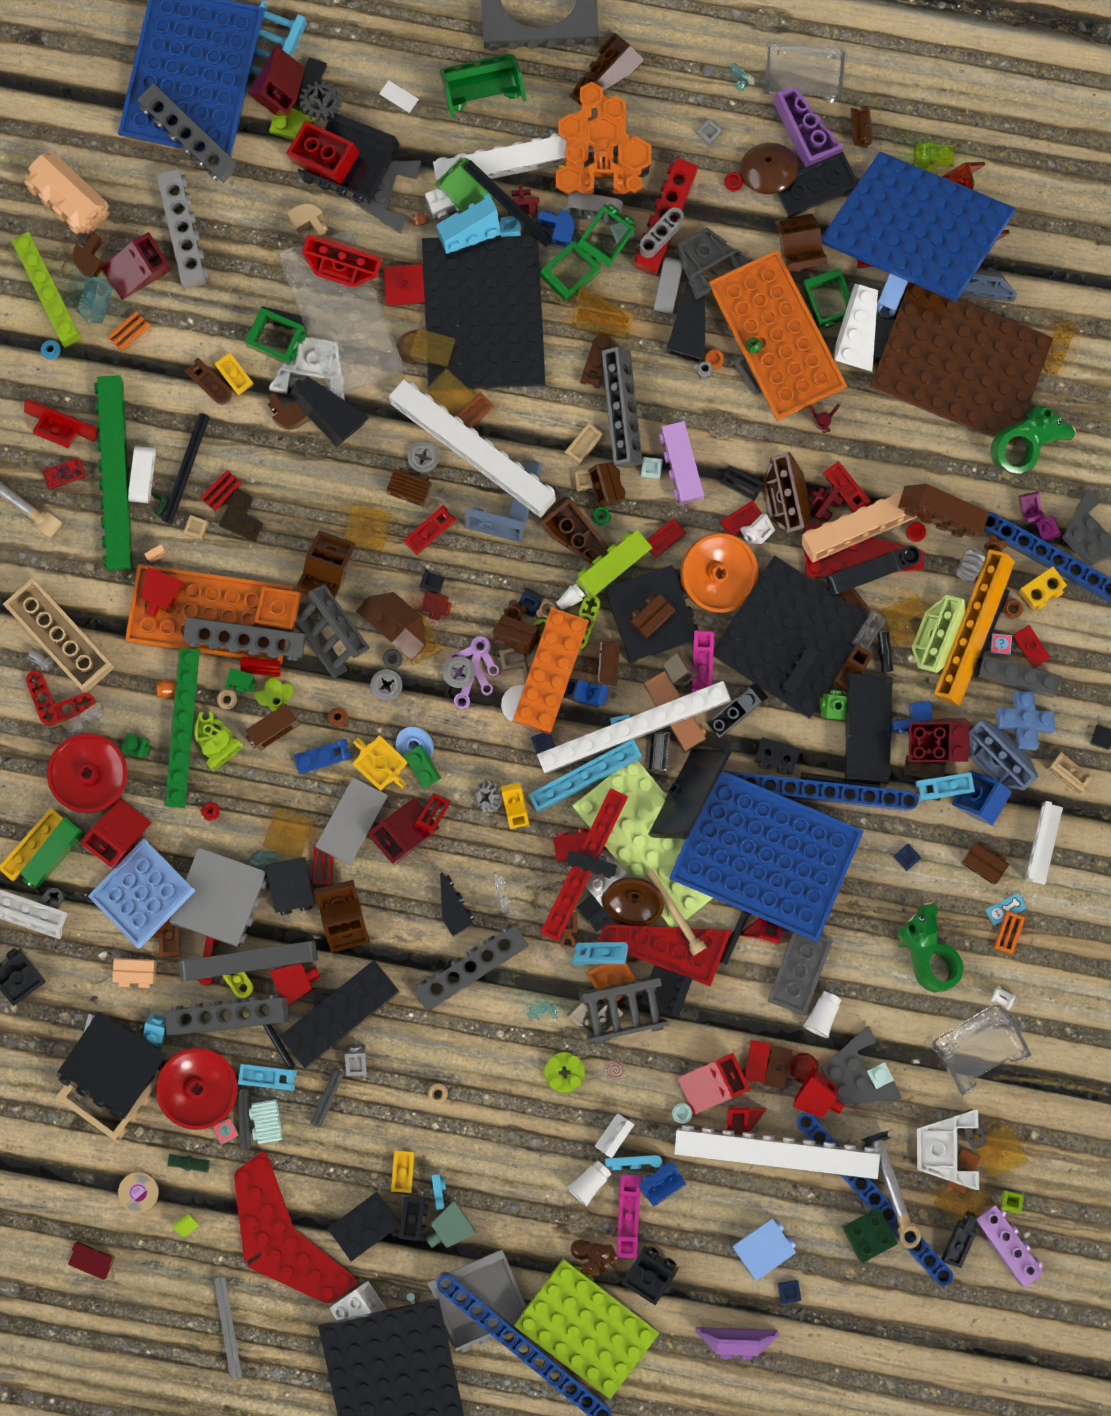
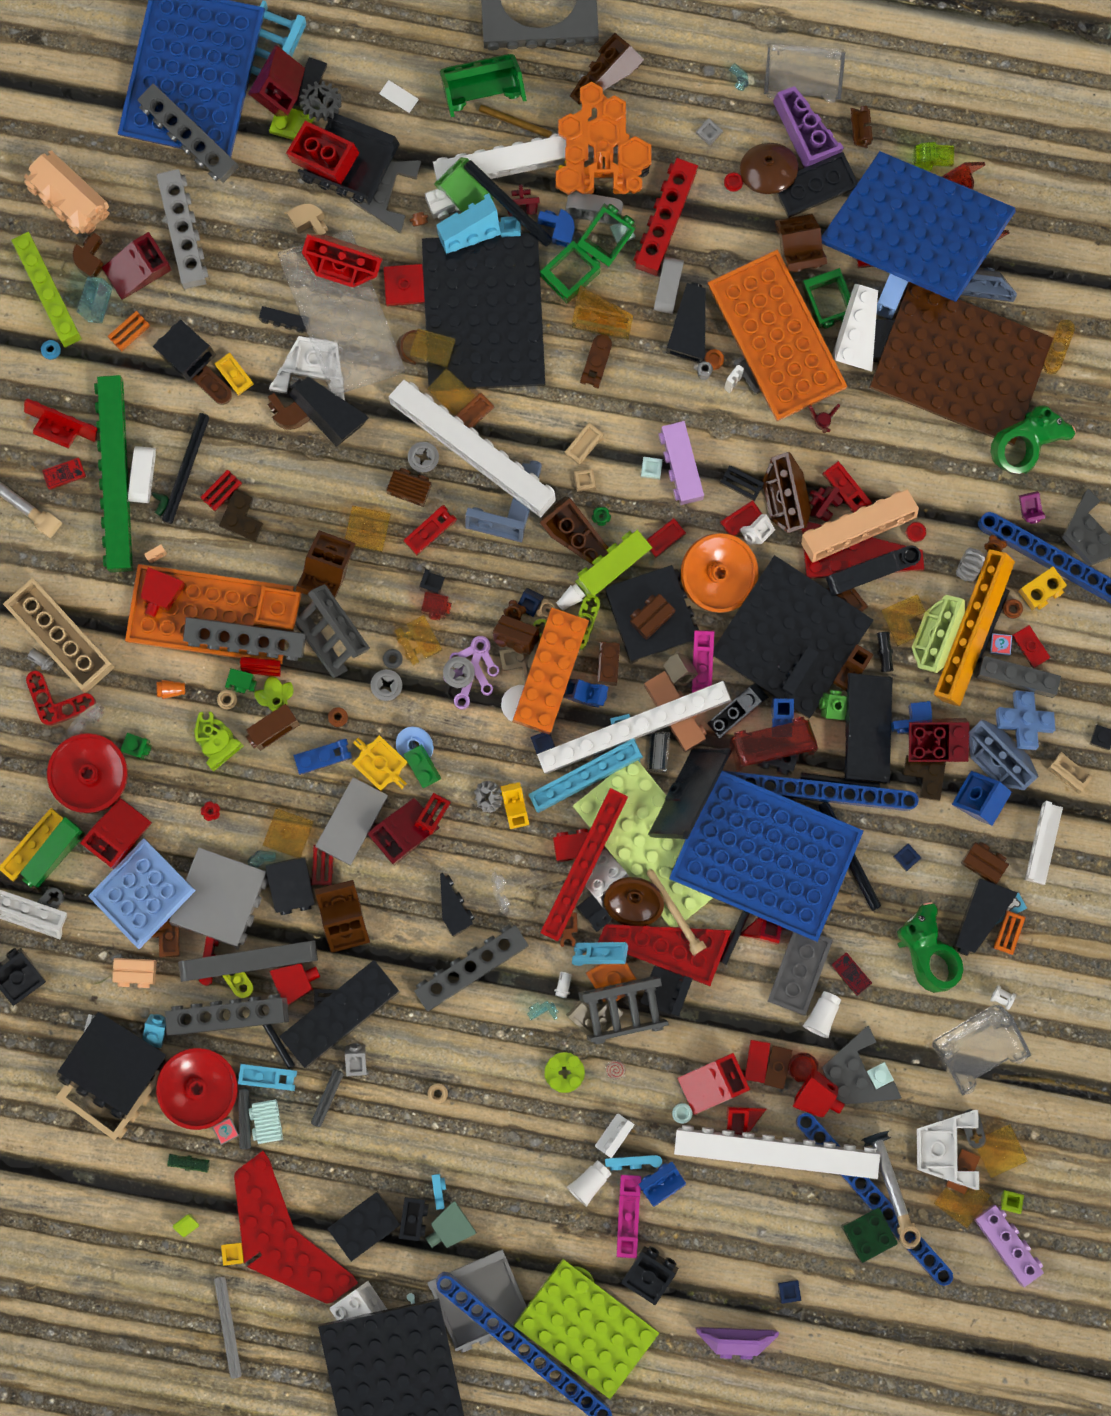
dark red panel [68,1242,115,1280] -> none
tan tile [118,1172,159,1213] -> none
green plate [164,648,200,808] -> none
tan tile [183,515,209,541] -> none
green window [245,307,307,365] -> none
reddish brown wedge [356,592,425,661] -> none
yellow plate [391,1151,415,1193] -> none
black piece [566,850,618,879] -> none
reddish brown animal [570,1239,618,1276] -> none
reddish brown brick [588,462,626,507] -> none
dark grey brick [602,347,643,468] -> none
light grey beam [640,207,684,258] -> none
dark grey wing [676,228,753,299] -> none
light blue brick [732,1218,796,1281] -> none
green hinge [746,337,762,354] -> none
clear slope [851,609,886,650] -> none
reddish brown brick [898,484,989,538] -> none
medium azure plate [916,772,975,802] -> none
black hinge [941,1211,977,1268] -> none
magenta bracket [1036,516,1062,541] -> none
none -> black brick [153,319,216,382]
none -> yellow plate [221,1243,244,1266]
none -> pearl gold bar [479,104,553,138]
none -> white pin [554,972,573,998]
none -> white tile [724,365,744,393]
none -> clear red windscreen [729,717,818,772]
none -> blue brick [771,698,794,738]
none -> black axle [819,801,881,911]
none -> dark red tile [831,952,872,996]
none -> black slope [953,879,1018,956]

